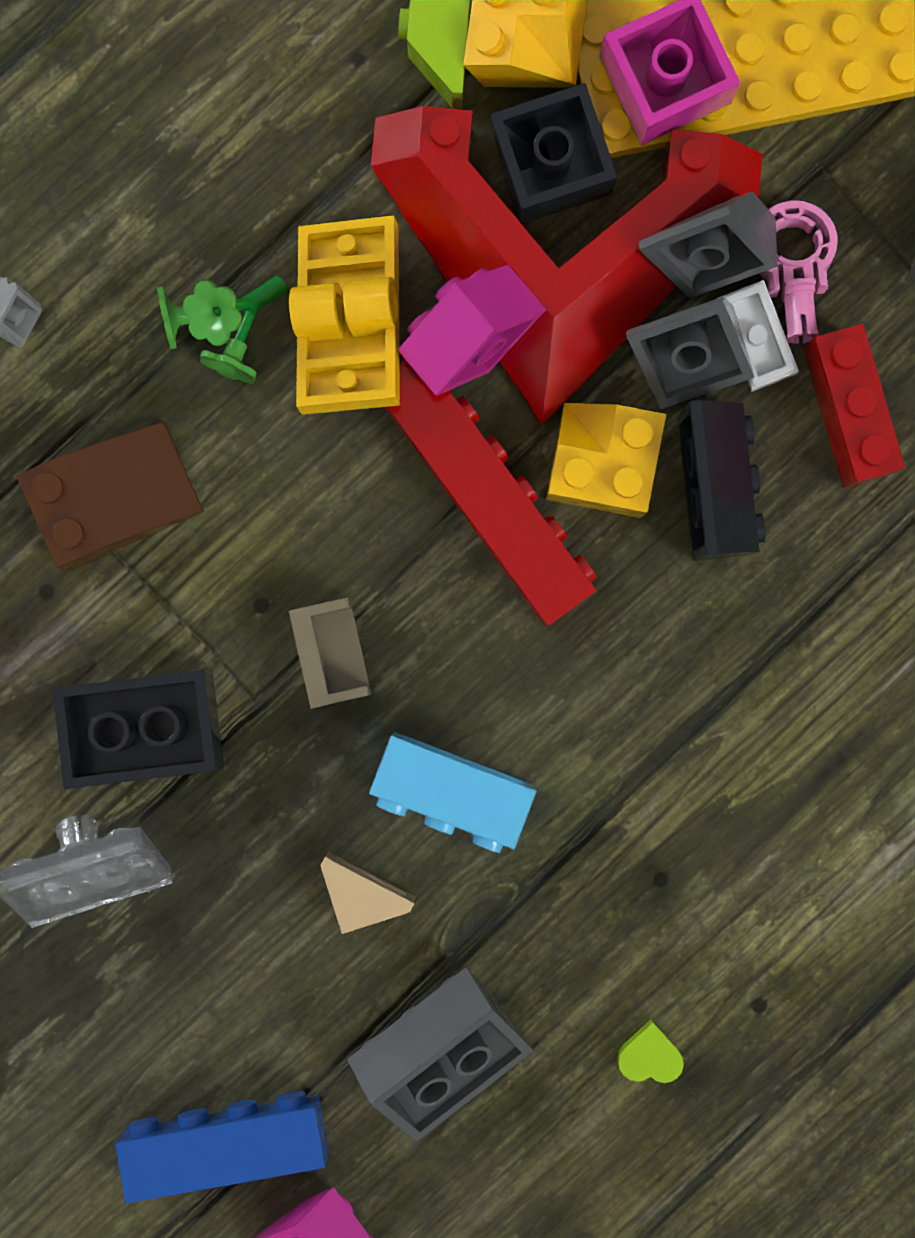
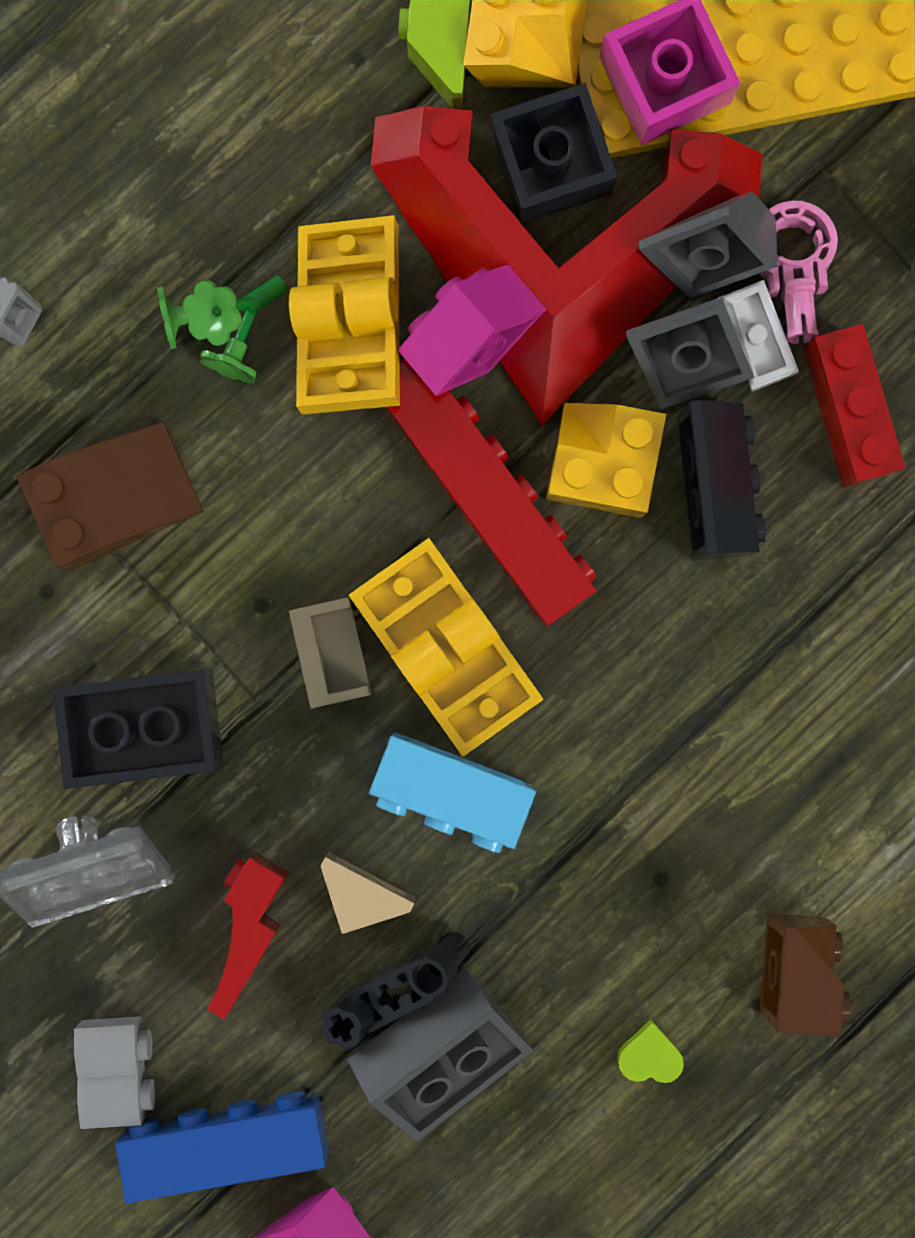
none -> light grey brick [74,1016,156,1129]
none -> red slope [207,852,289,1020]
none -> black beam [321,932,470,1049]
none -> yellow plate [348,538,544,757]
none -> reddish brown slope [759,913,851,1037]

